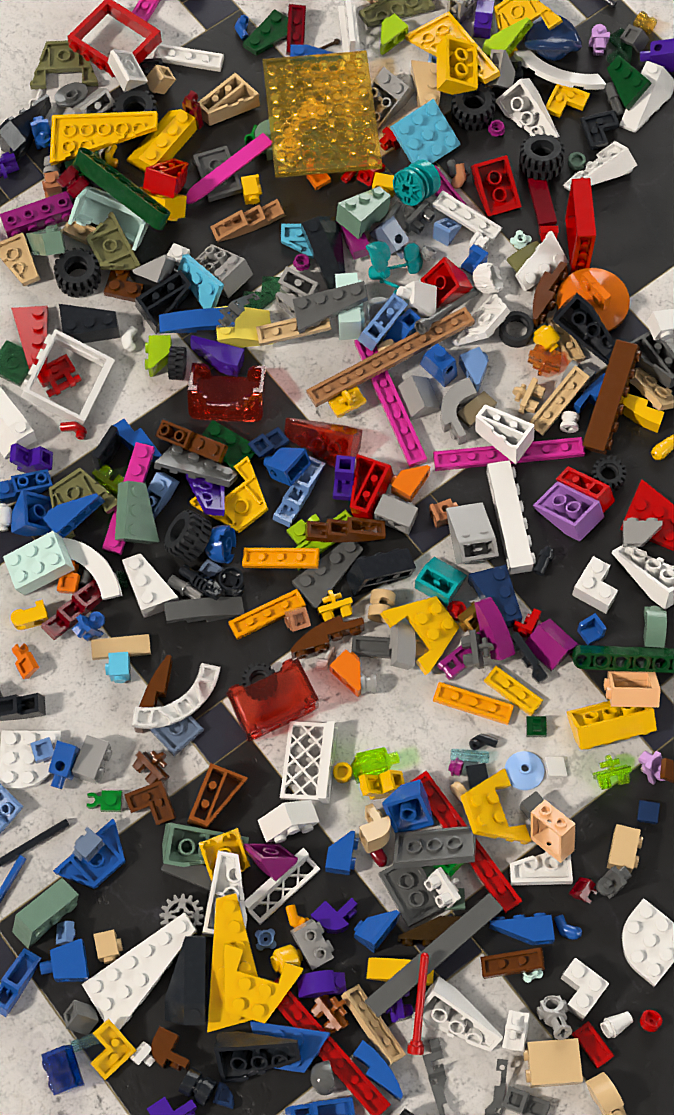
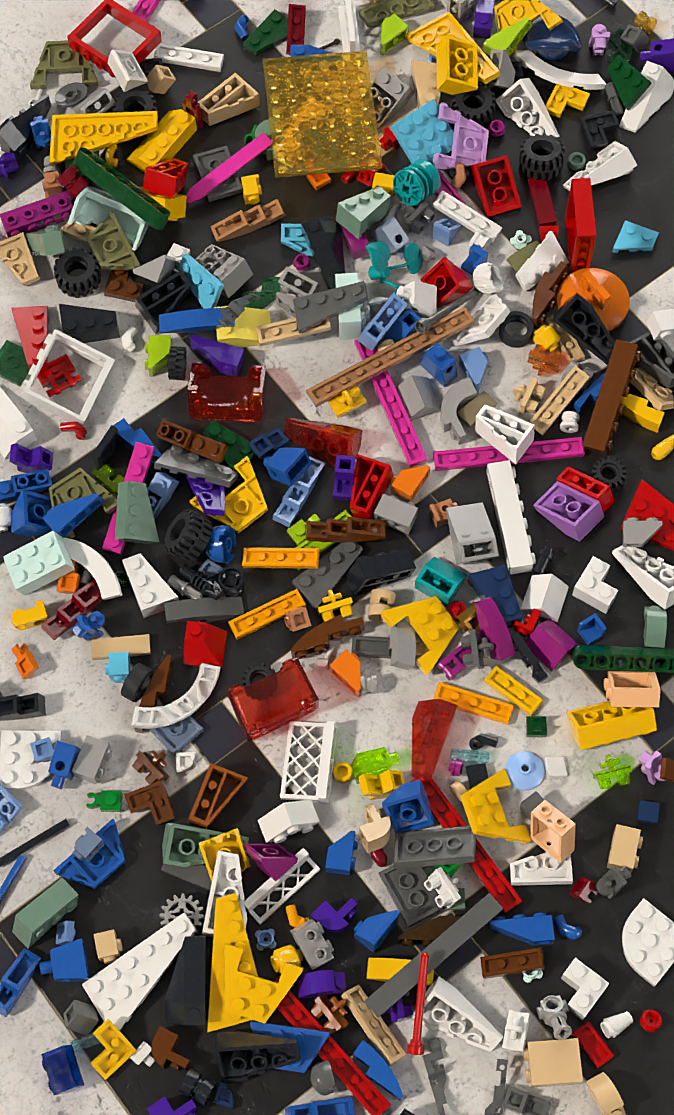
none -> black tyre [121,663,154,702]
none -> white tile [176,752,196,774]
none -> red slope [183,621,227,669]
none -> clear red wedge [411,699,458,782]
none -> lavender wing [433,102,489,170]
none -> white slope [520,574,569,622]
none -> medium azure wing [612,221,659,253]

